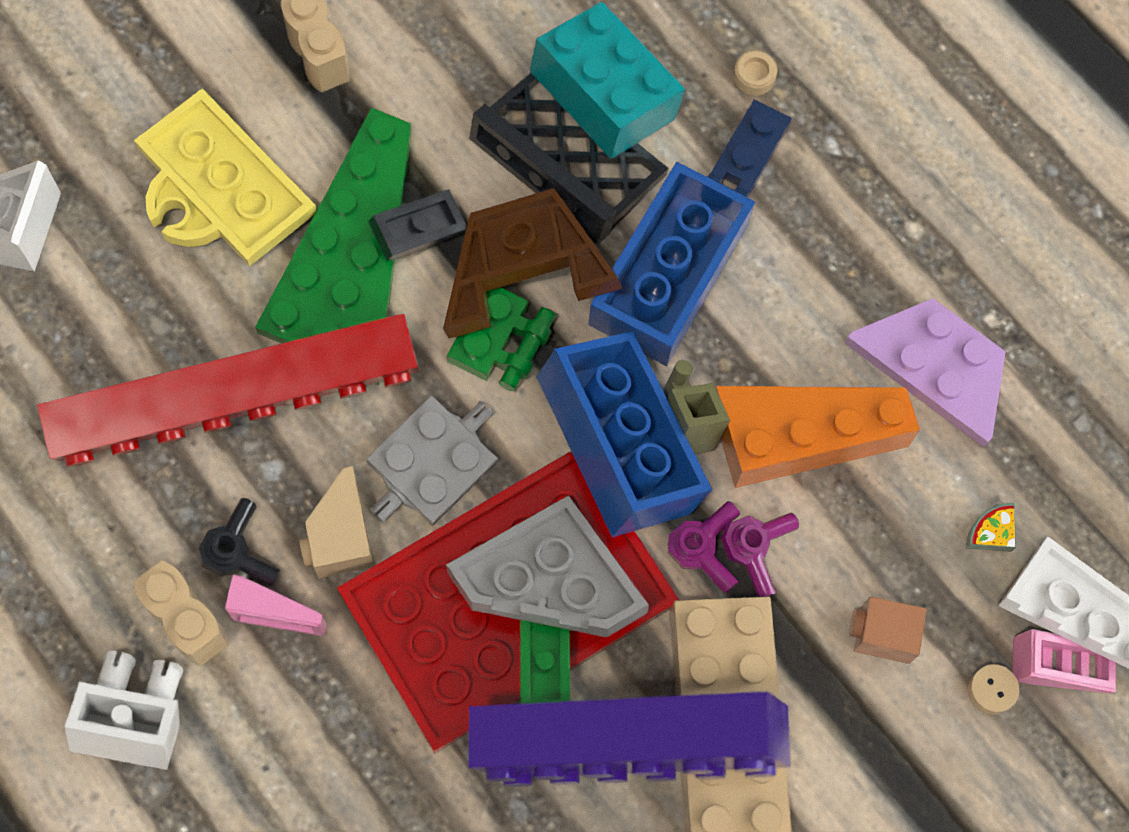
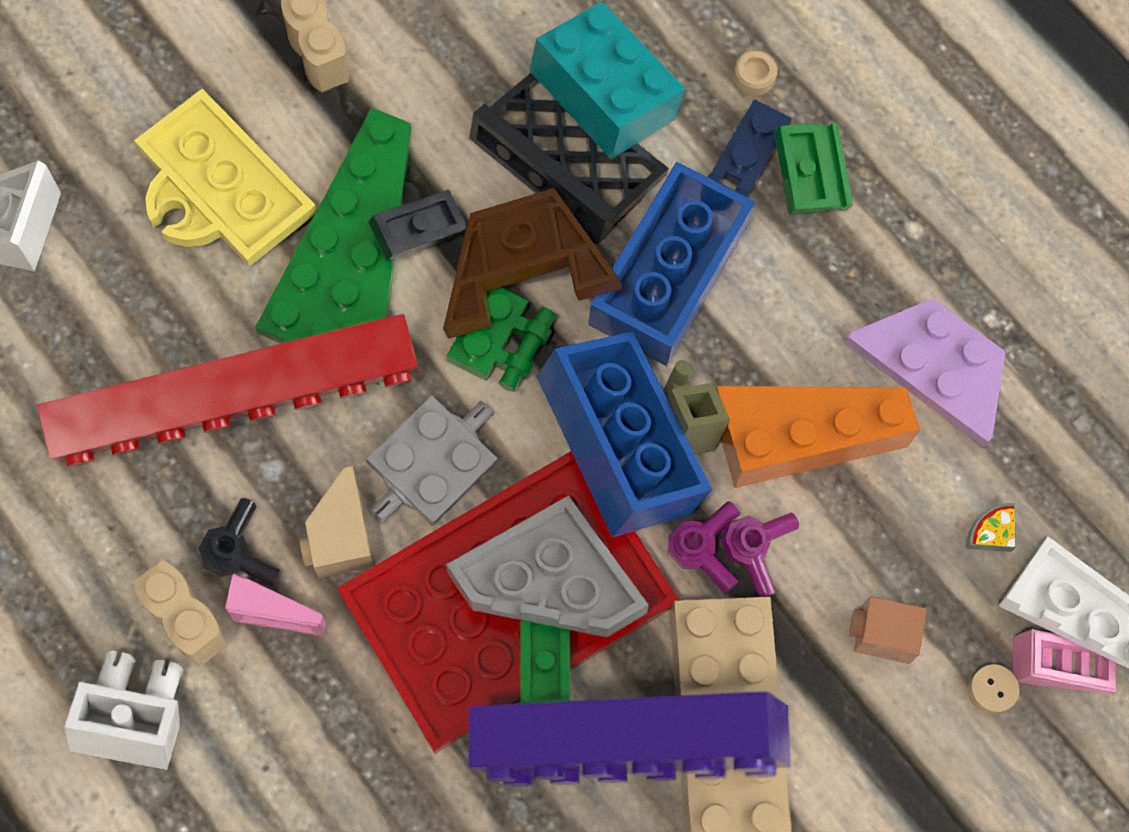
none -> green plate [774,123,853,215]

